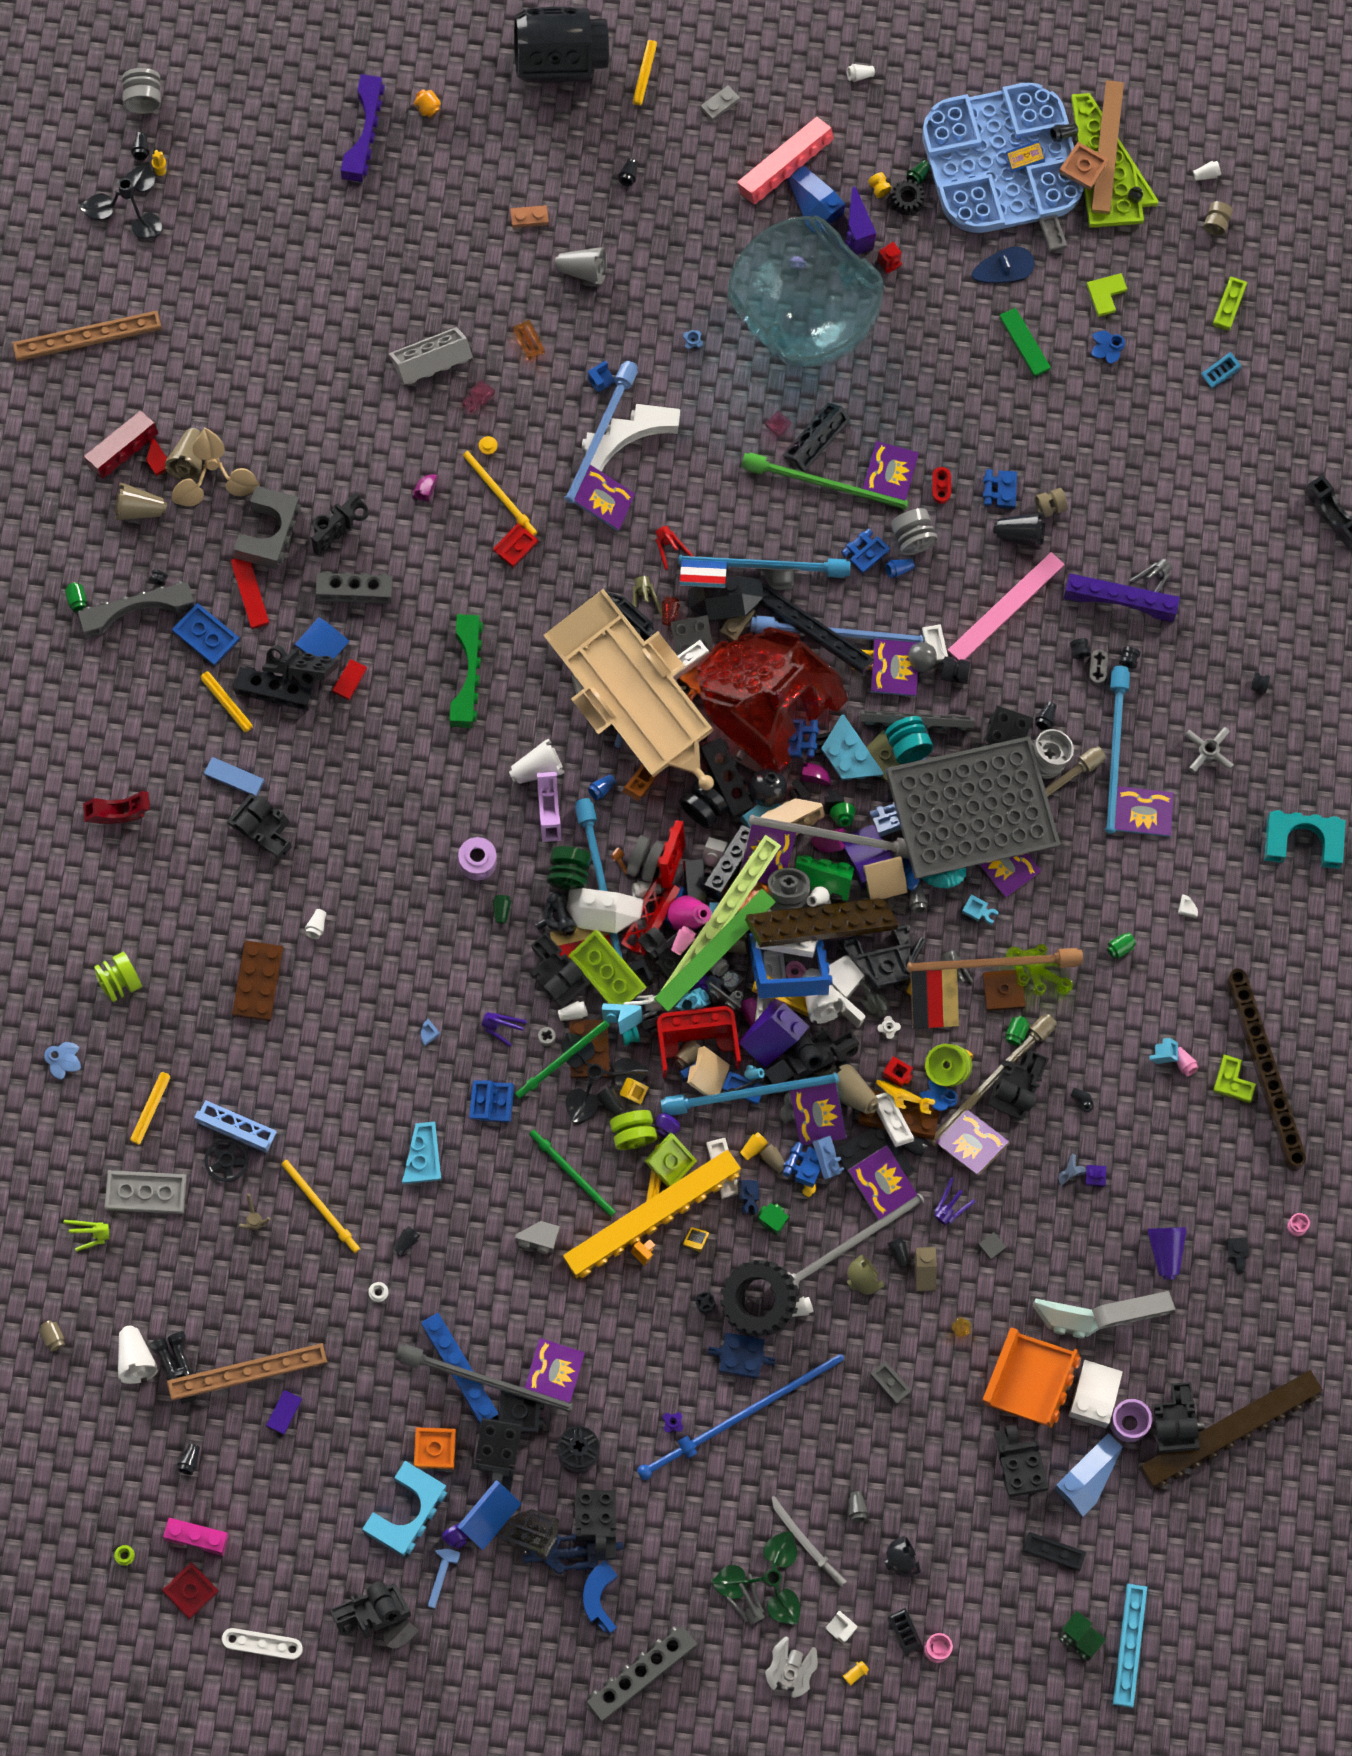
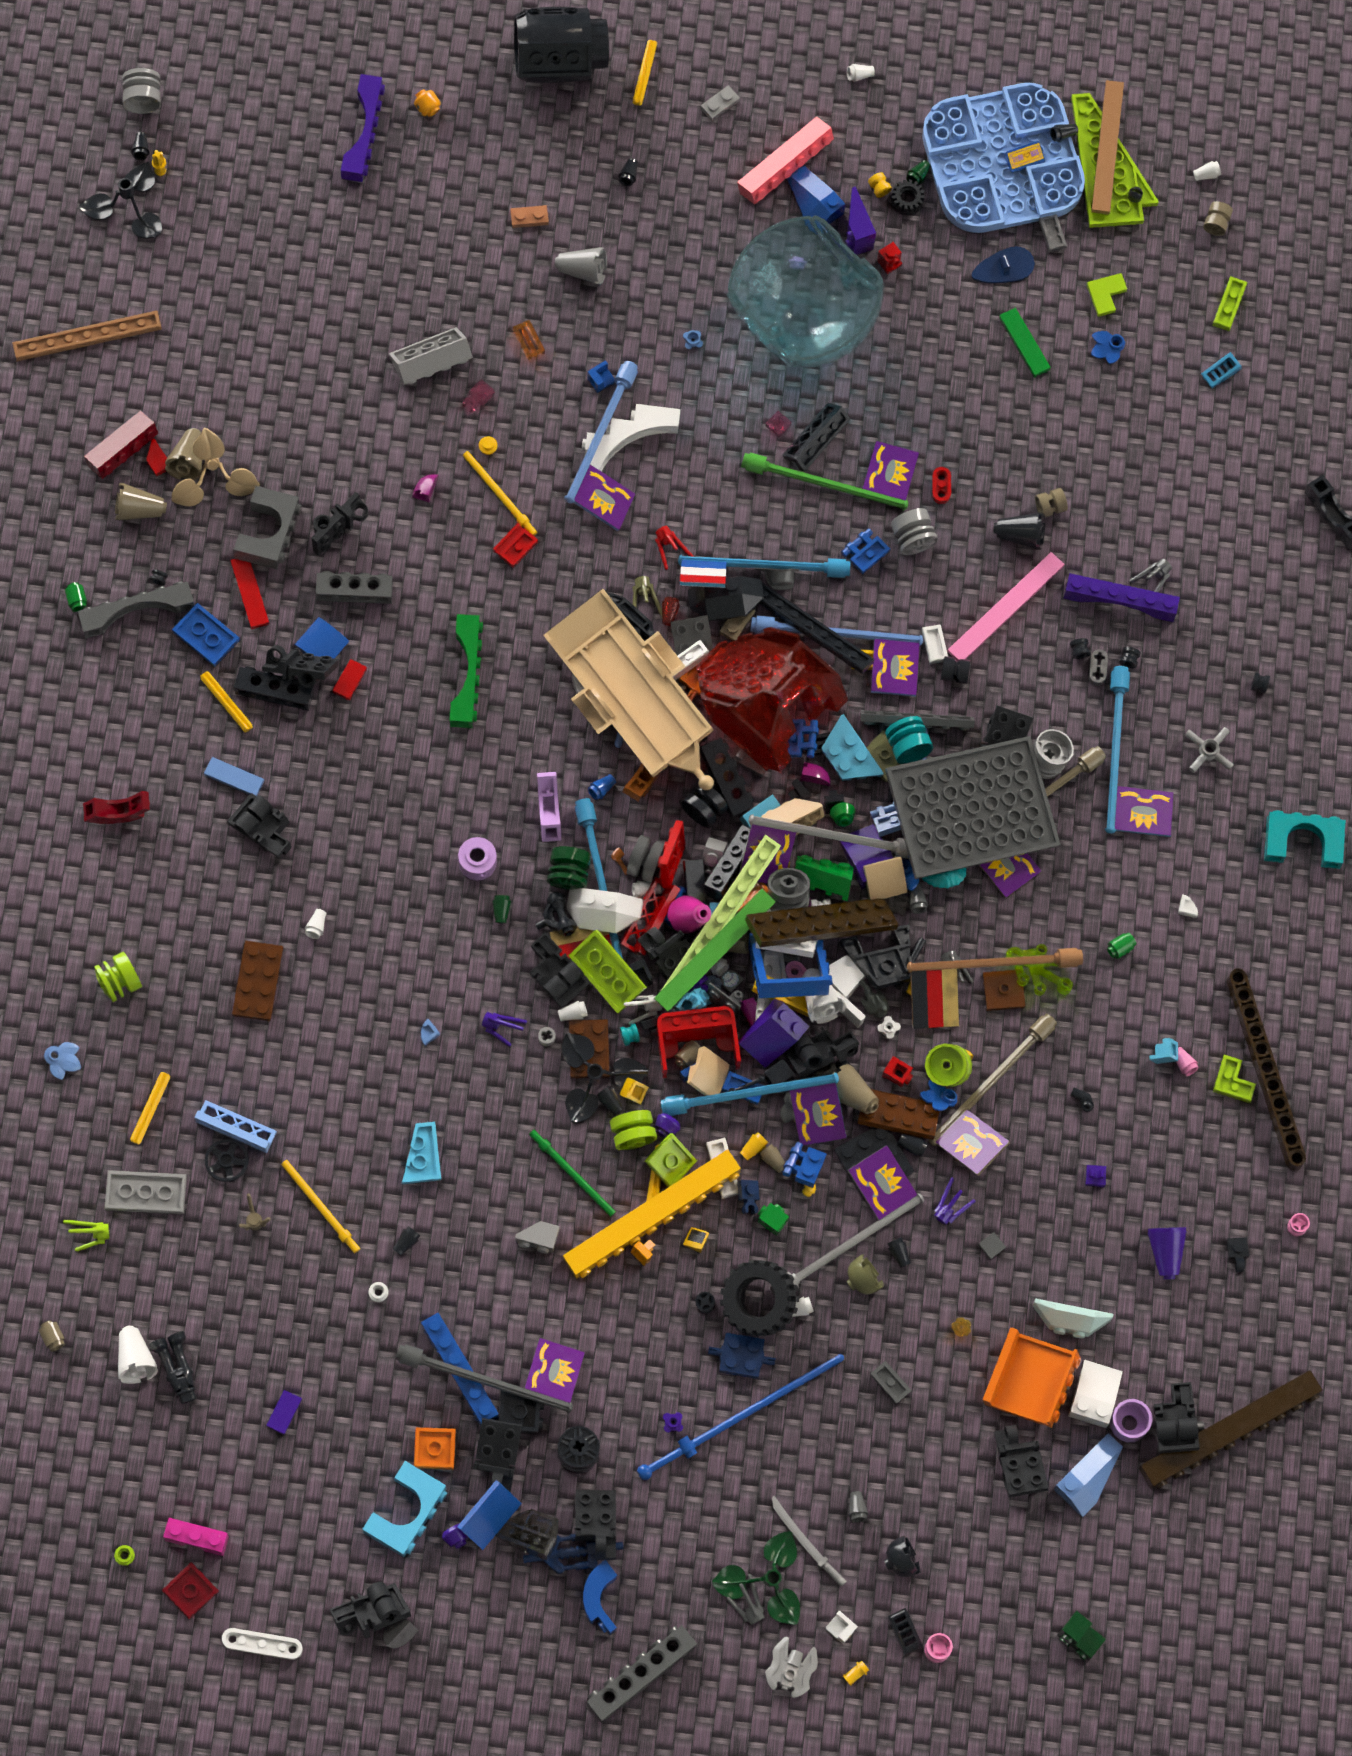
medium nougat tile [167,1343,327,1401] -> none
black cone [177,1443,200,1475] -> none
medium blue piece [428,1549,461,1609] -> none
blue slope [469,1080,515,1123] -> none
white cone [509,739,565,784] -> none
green bar [515,1020,610,1099] -> none
medium azure slope [602,1003,643,1034] -> none
bright pink cone [671,926,697,956] -> none
medium azure arm [744,1065,764,1080] -> none
black cylinder [748,768,787,807] -> none
white cone [807,887,830,907] -> none
magenta brick [810,827,845,853] -> none
medium blue plate [813,1136,844,1179] -> none
yellow flag [876,1080,935,1114] -> none
white tile [876,1092,914,1147] -> none
blue cone [885,558,915,578] -> none
dark grey hair [908,642,937,673] -> none
dark tan slope [914,1247,937,1291] -> none
medium azure plate [962,895,998,925] -> none
blue plate [982,469,1017,509] -> none
black plate [987,1050,1049,1121] -> none
green brick [1005,1016,1030,1046] -> none
black tile [1023,1532,1086,1572] -> none
black cone [1035,702,1057,730] -> none
sand blue piece [1058,1154,1086,1186] -> none
nougat plate [1059,142,1109,190] -> none
light grey beam [1092,1291,1176,1329] -> none
medium azure tile [1113,1584,1147,1708] -> none

